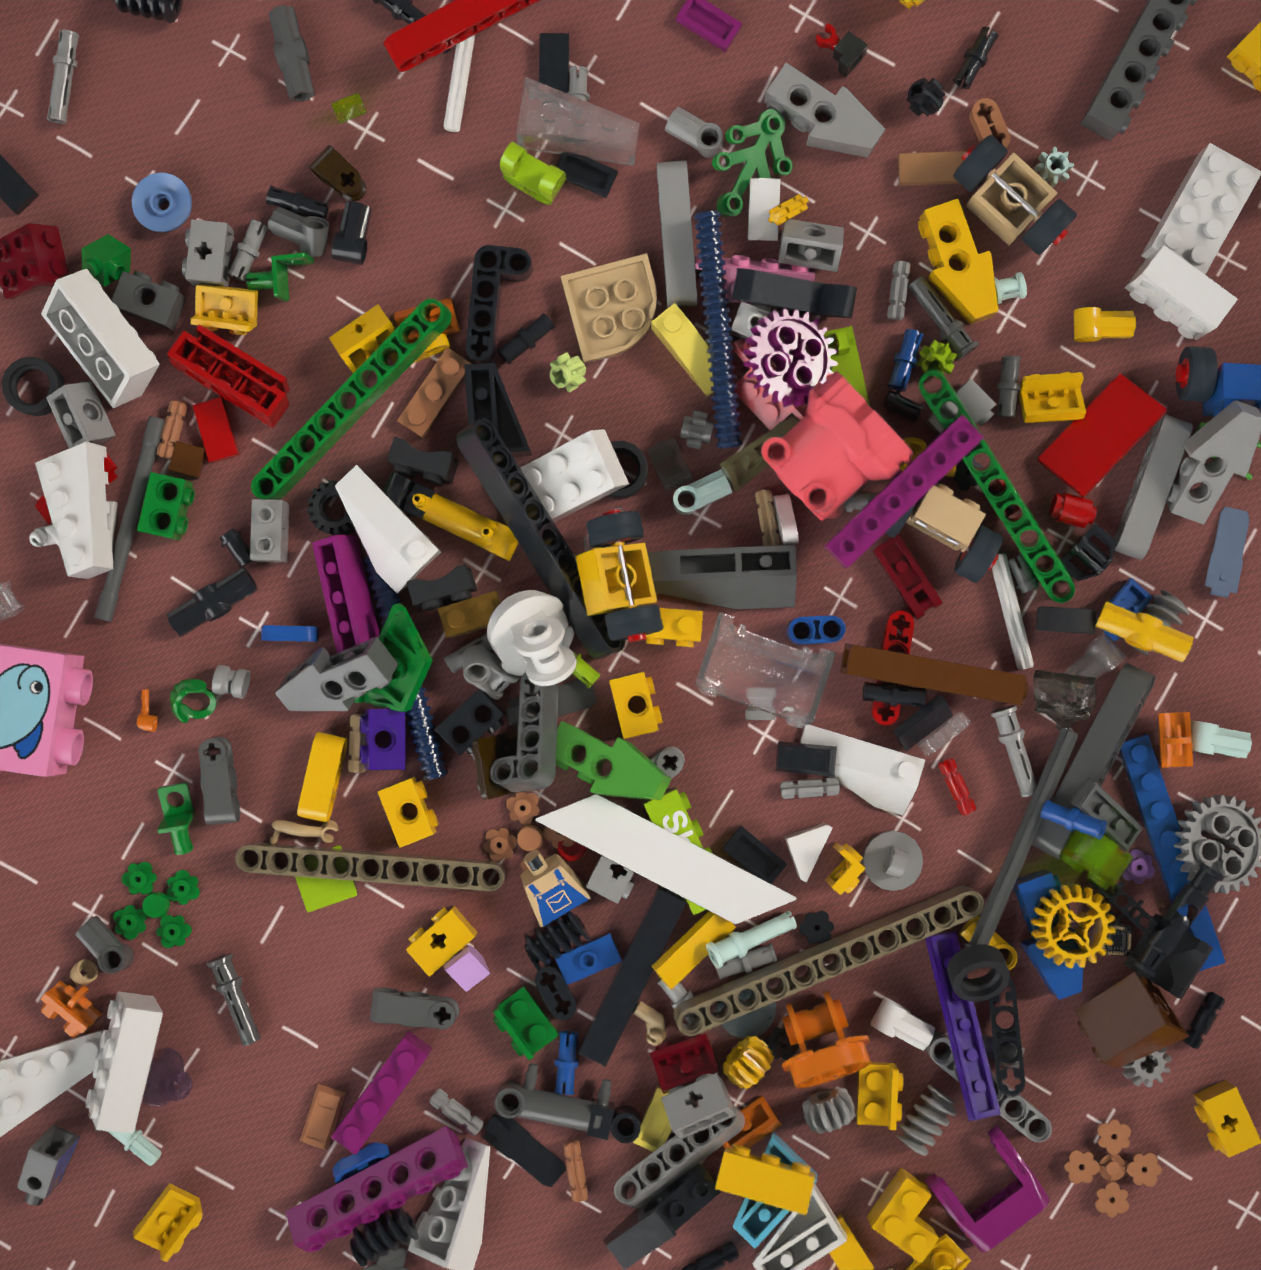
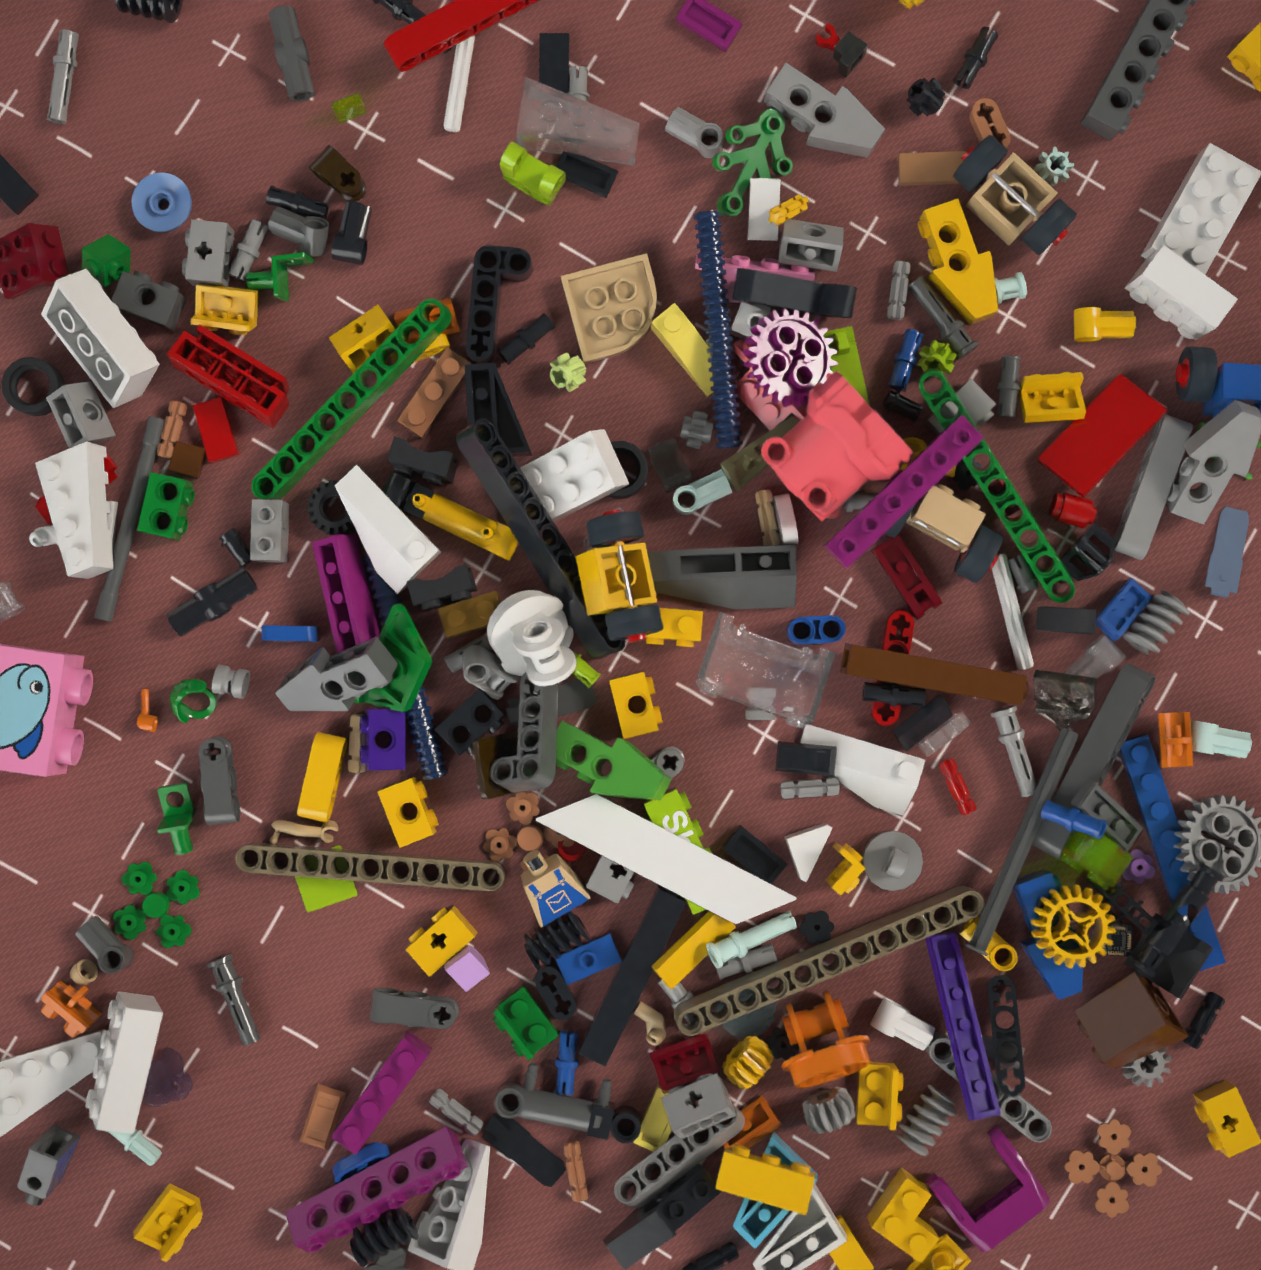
light grey beam [656,160,697,308] -> none
black tyre [947,944,1010,1002] -> none
yellow piece [1095,601,1194,662] -> none

